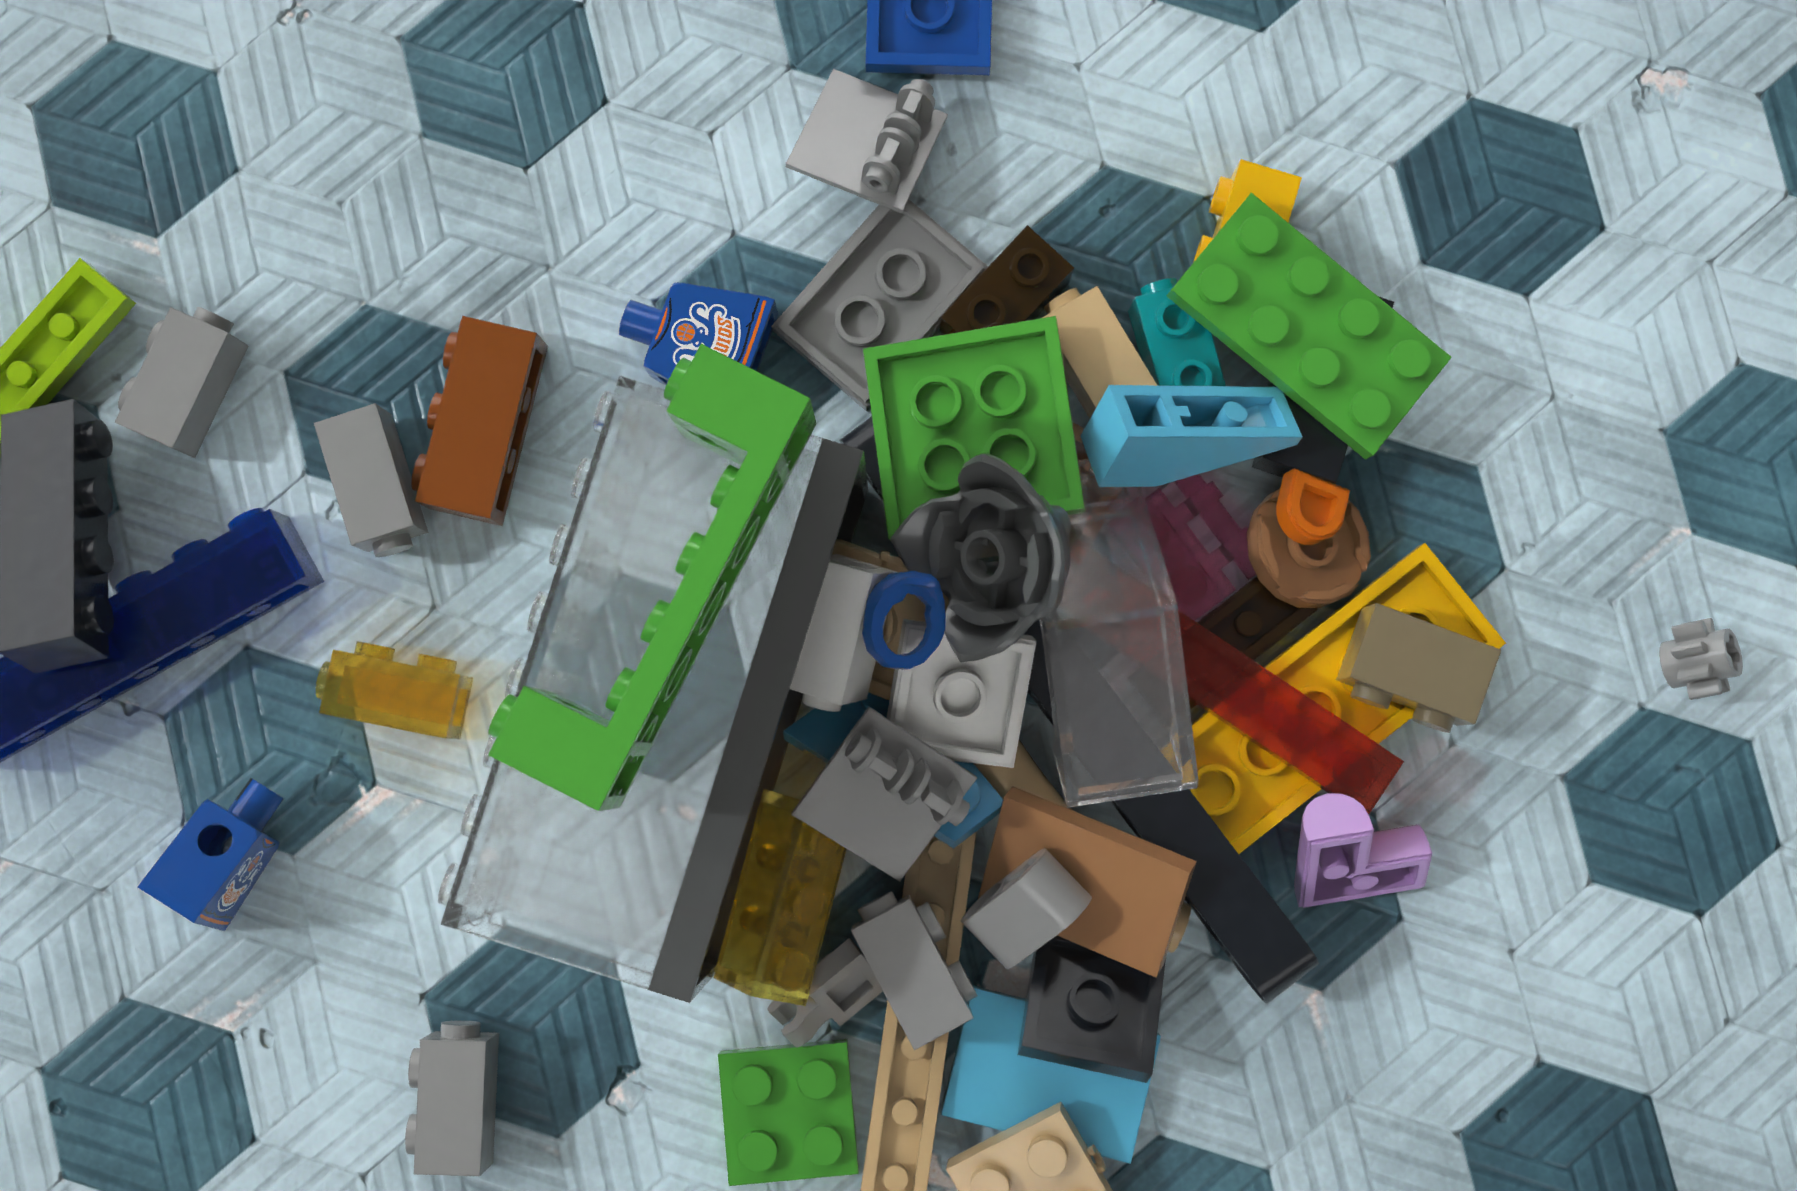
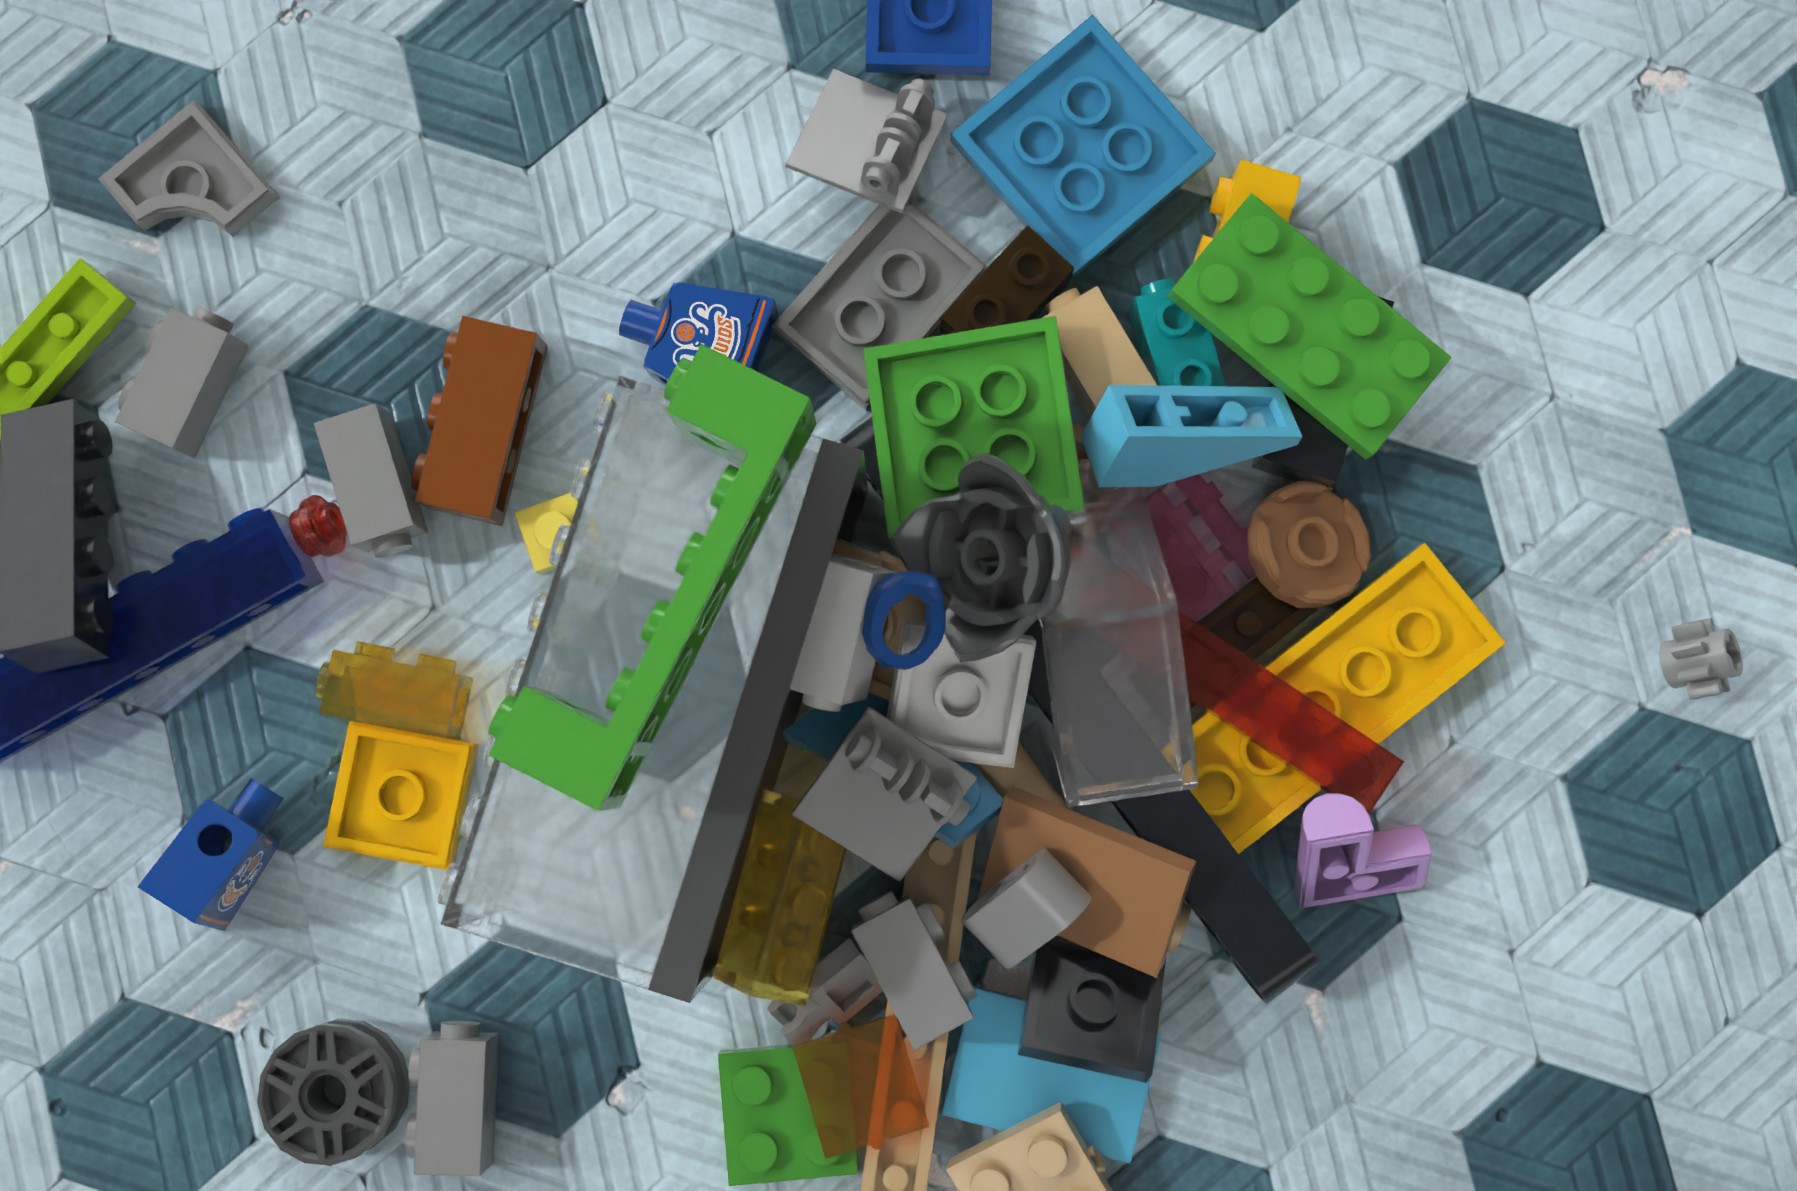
orange tile [1276,468,1350,545] -> none
dark tan brick [1336,603,1501,733] -> none
none -> light grey tile [98,99,280,237]
none -> dark grey wheel [257,1019,410,1166]
none -> clear red plate [289,495,348,557]
none -> yellow tile [323,721,479,870]
none -> light yellow plate [515,491,599,574]
none -> clear orange piece [793,1014,929,1159]
none -> dark azure plate [950,14,1216,280]

